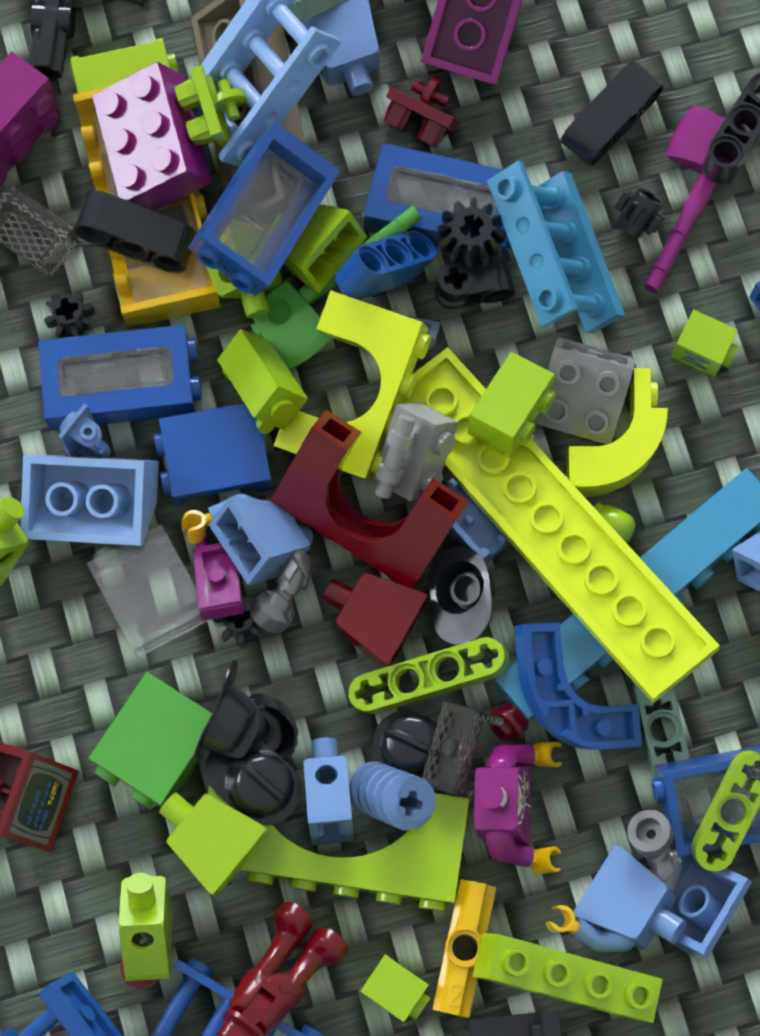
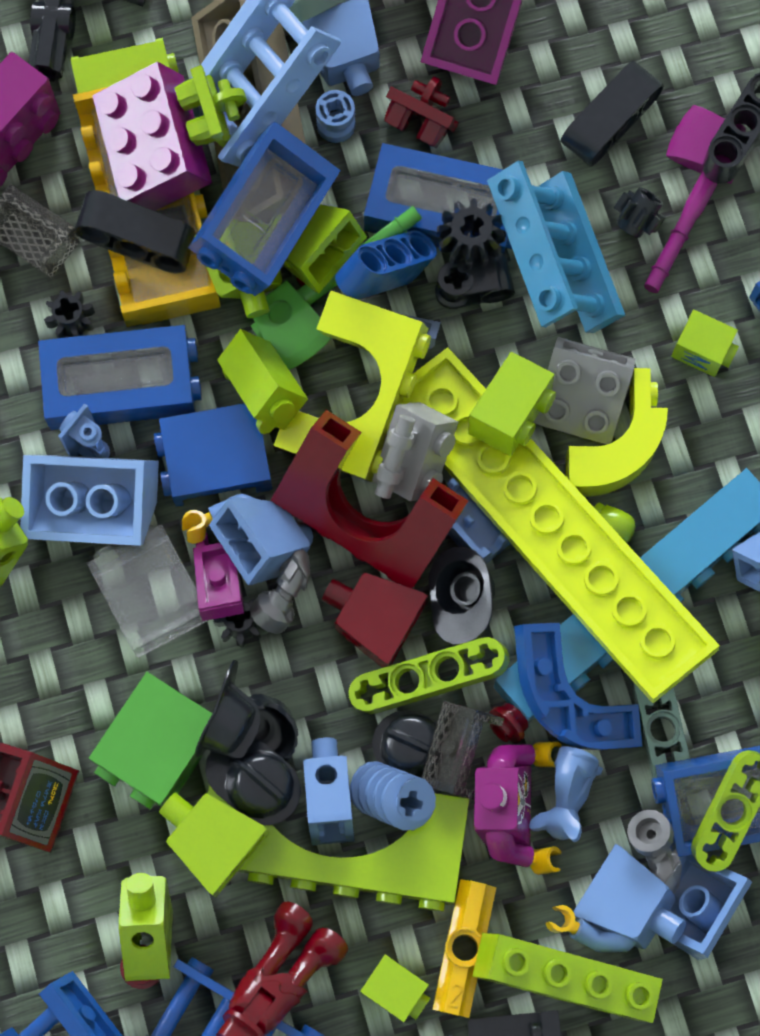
none -> medium blue wheel [315,90,356,143]
none -> medium blue animal [529,746,603,842]

